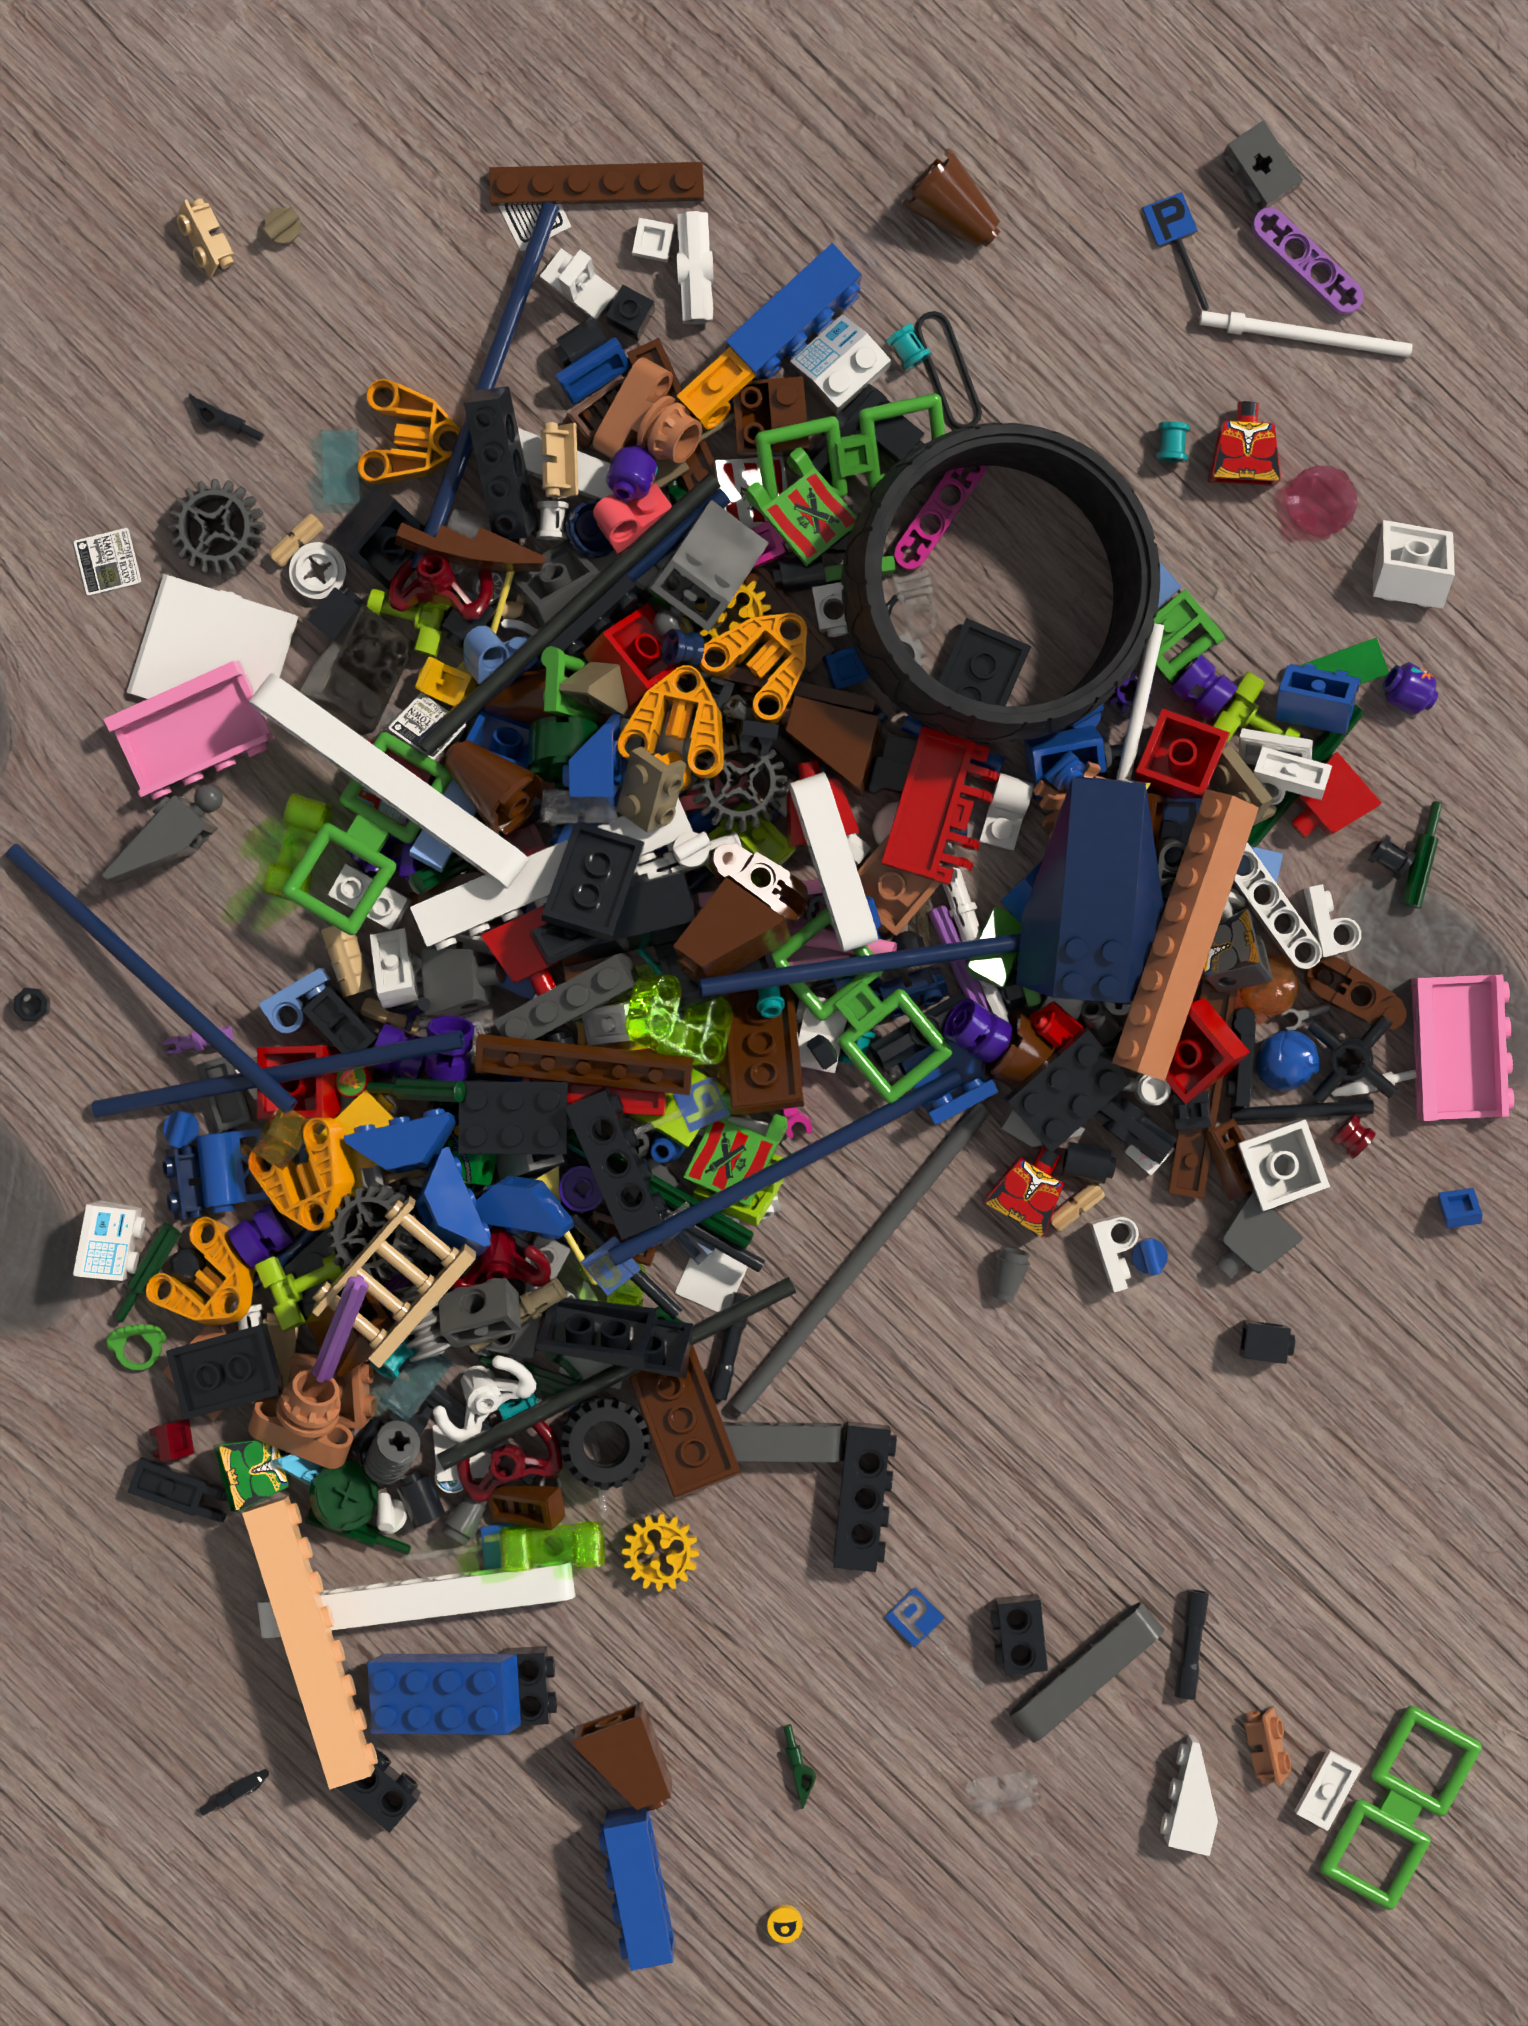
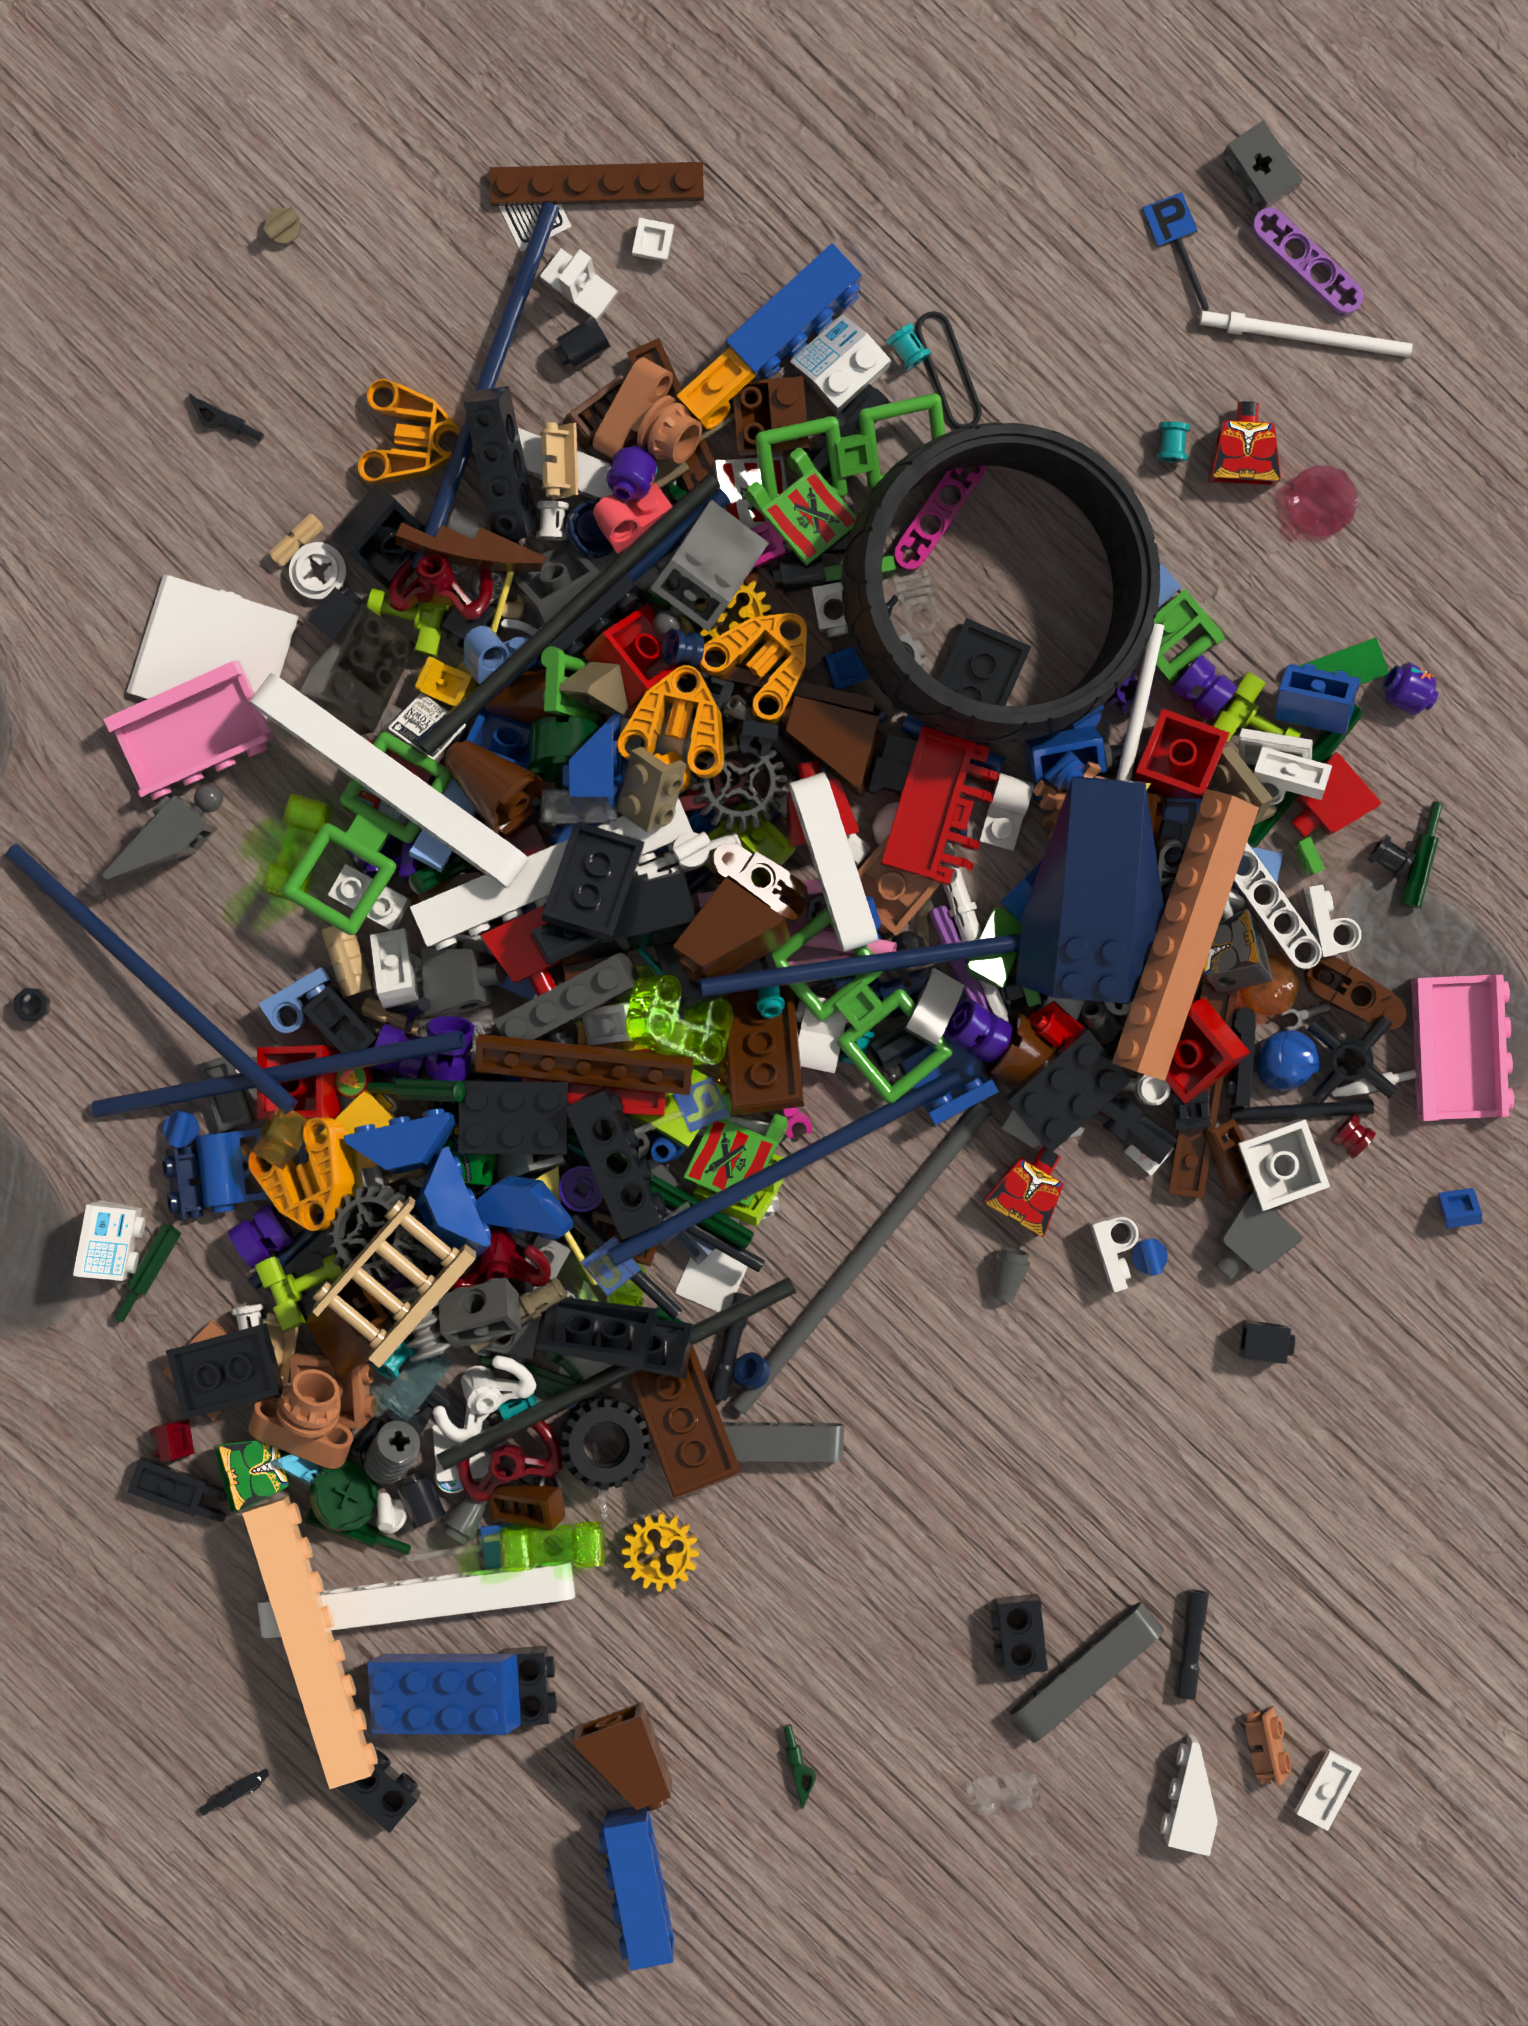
sticker [74,528,141,596] -> none
bright green piece [106,1324,167,1370] -> none
light orange connector [146,1217,255,1327] -> none
medium lavender piece [163,1026,234,1055] -> none
dark grey gear [168,479,266,577] -> none
black tile [170,1248,206,1283] -> none
tan hinge [177,198,235,278] -> none
medium lavender axle [312,1275,369,1383] -> none
clear light blue slope [321,429,360,504] -> none
blue tile [555,337,632,405] -> none
black brick [606,284,655,341] -> none
white piece [677,211,714,325] -> none
yellow tile [767,1905,803,1943] -> none
black tile [806,1034,838,1070] -> none
black brick [833,1421,897,1572] -> none
black brick [875,415,925,463] -> none
piece [885,1587,986,1690] -> none
reddish brown cone [901,148,1000,248] -> none
tan piece [1050,1182,1105,1231] -> none
black brick [1061,1141,1116,1184] -> none
bright green bar [1320,1706,1482,1910] -> none
white slope [1373,520,1455,609] -> none
none -> dark blue tile [733,1352,770,1390]
none -> dark grey slope [903,968,965,1047]
none -> bright green tile [1293,837,1325,876]

